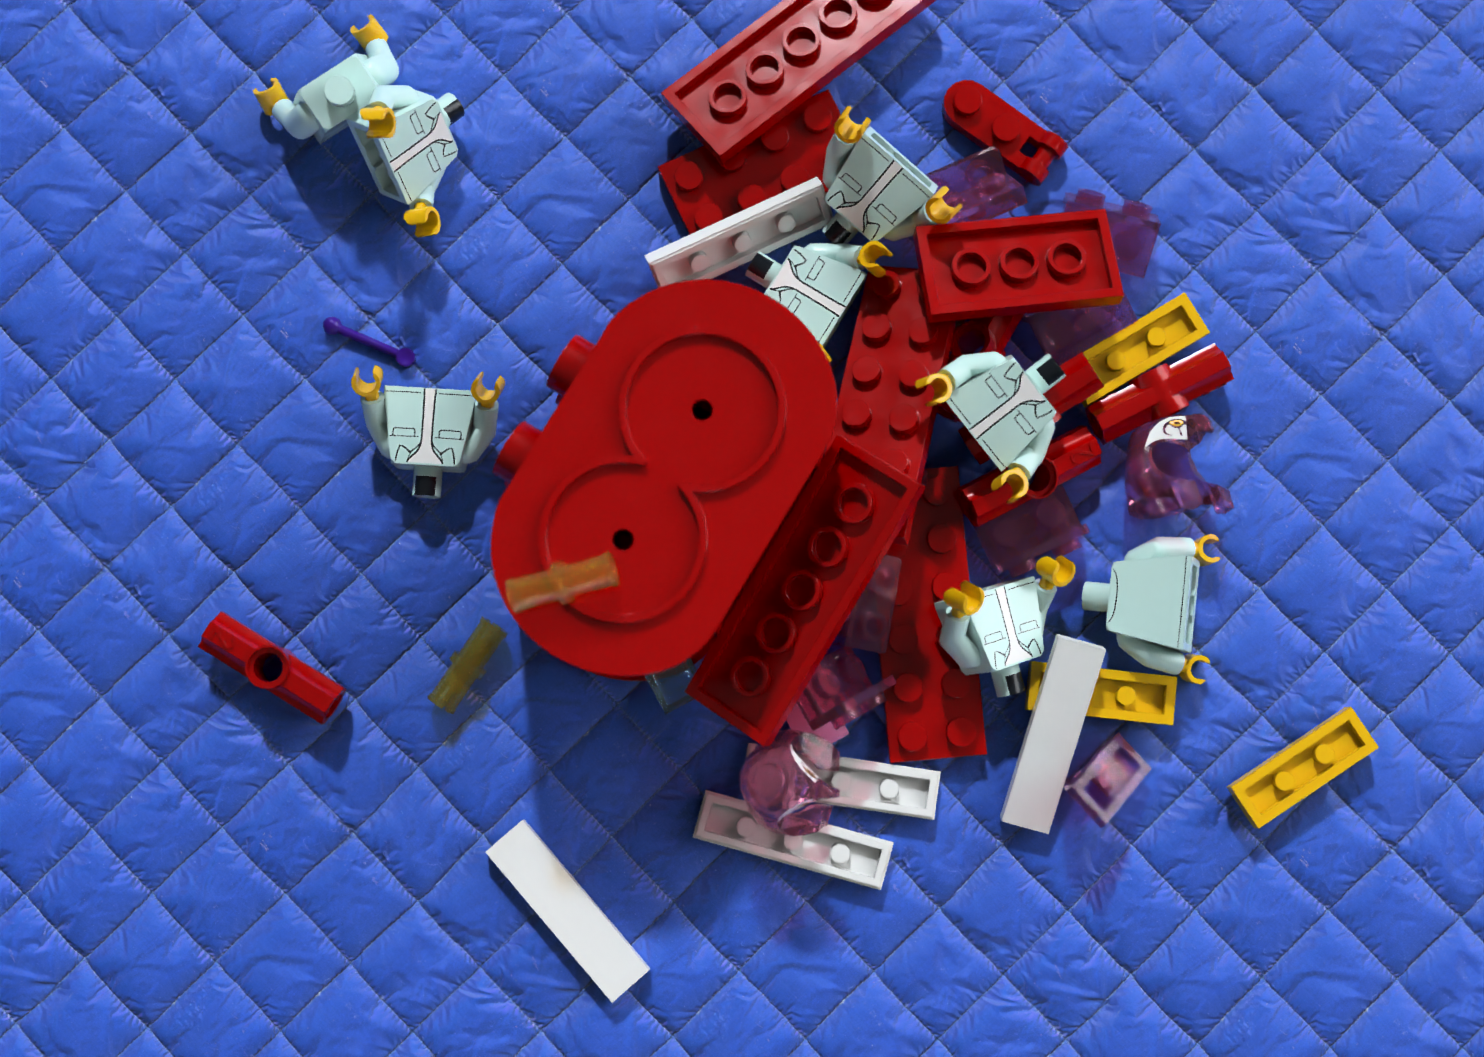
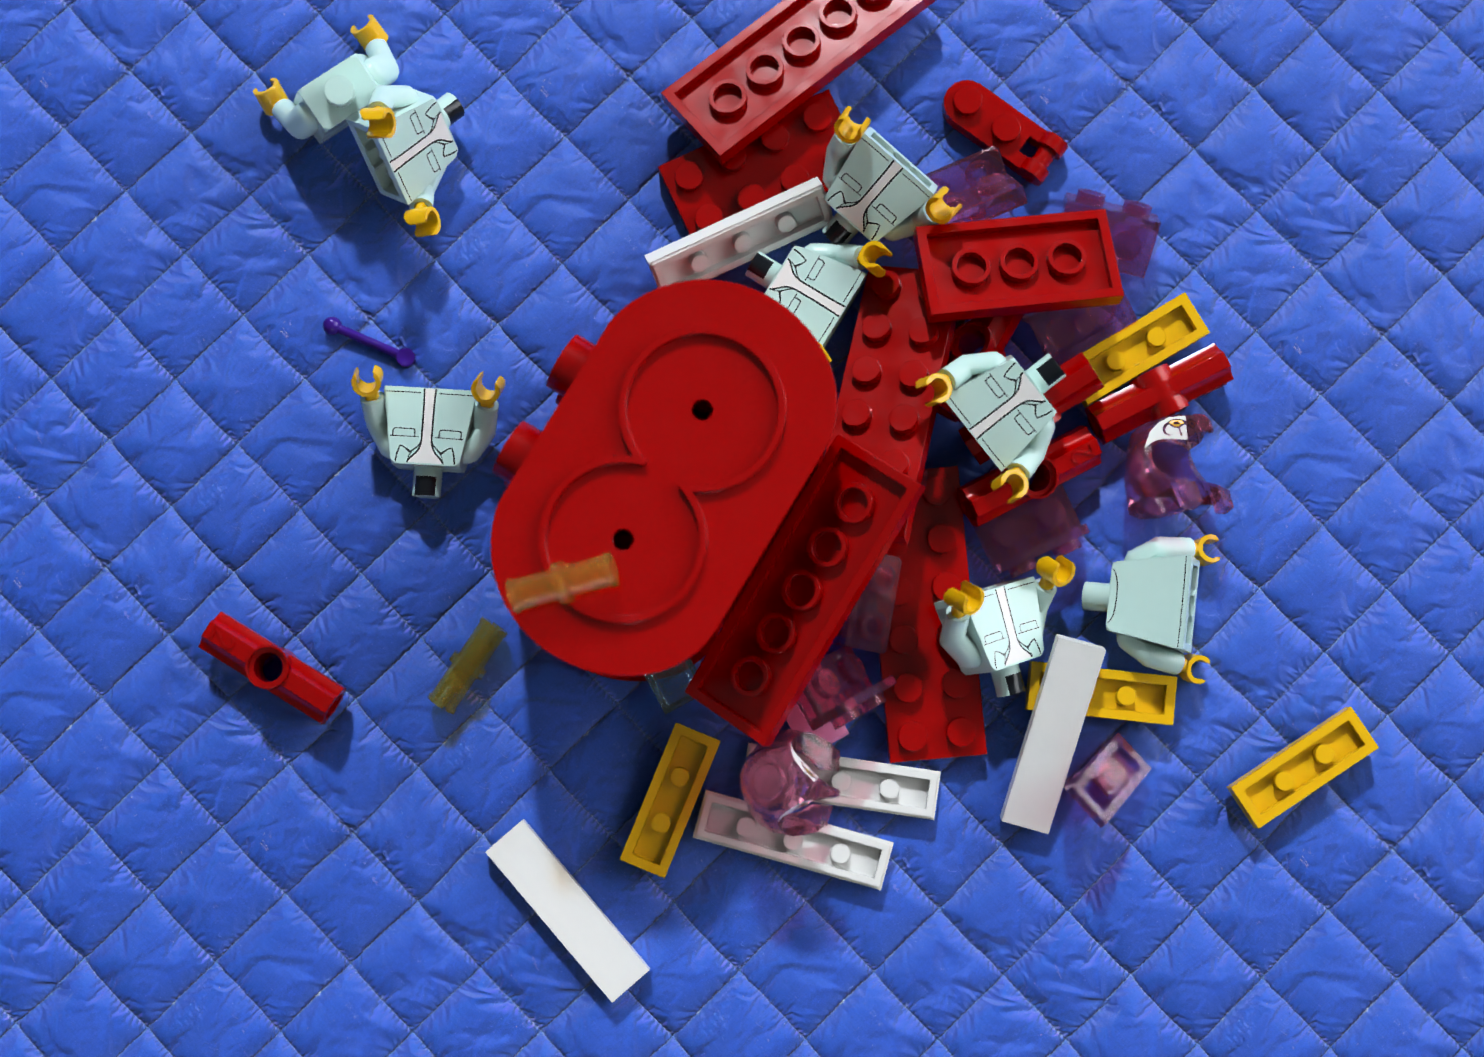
none -> yellow plate [619,723,721,878]

